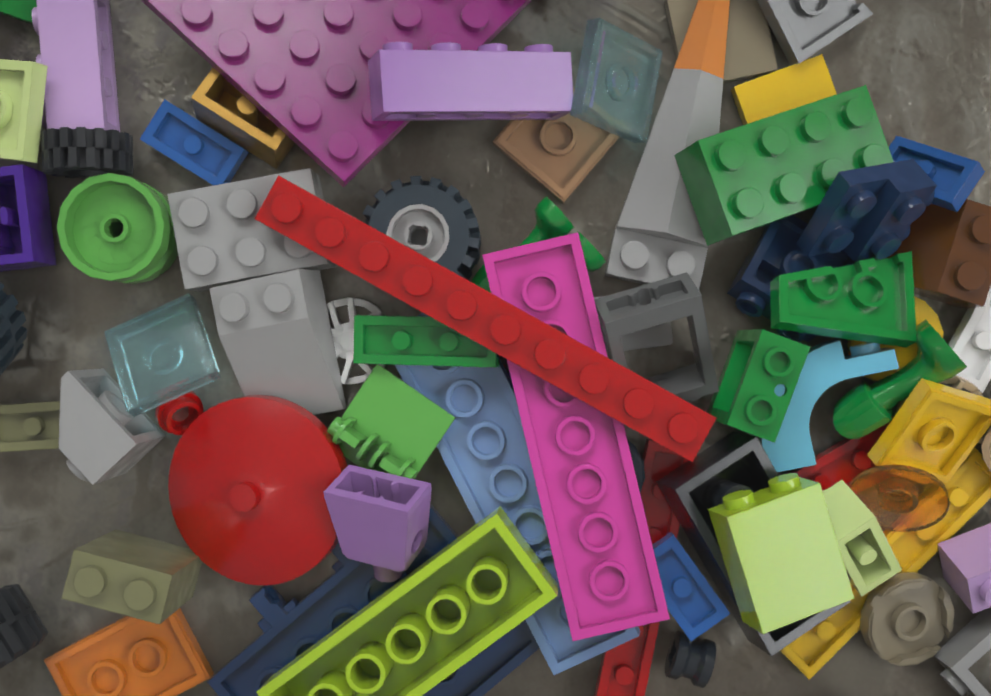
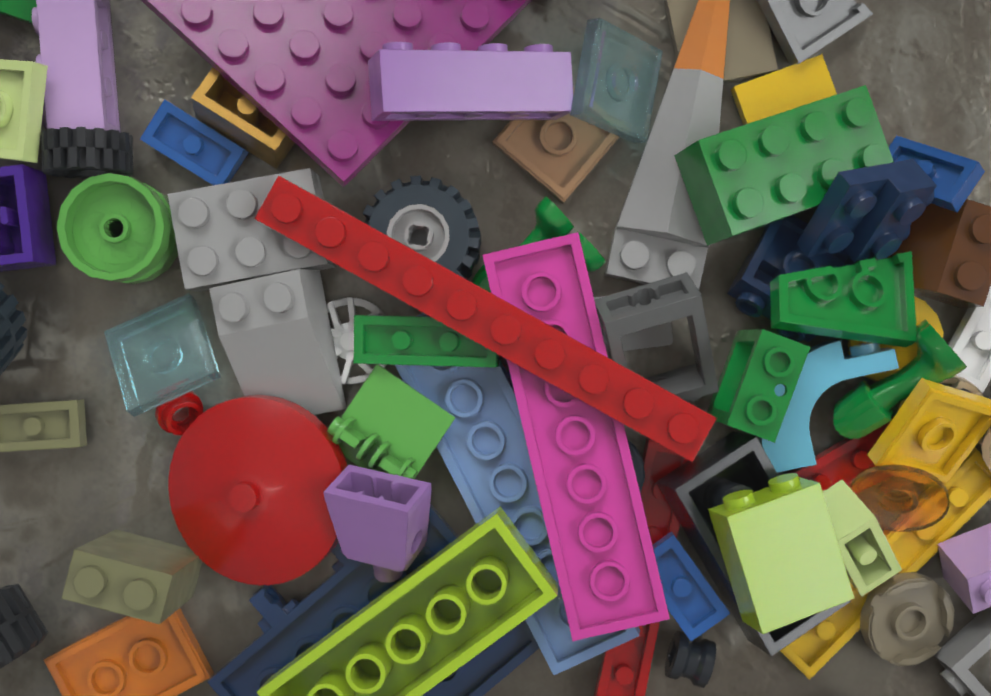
light grey slope [59,368,166,485] -> none

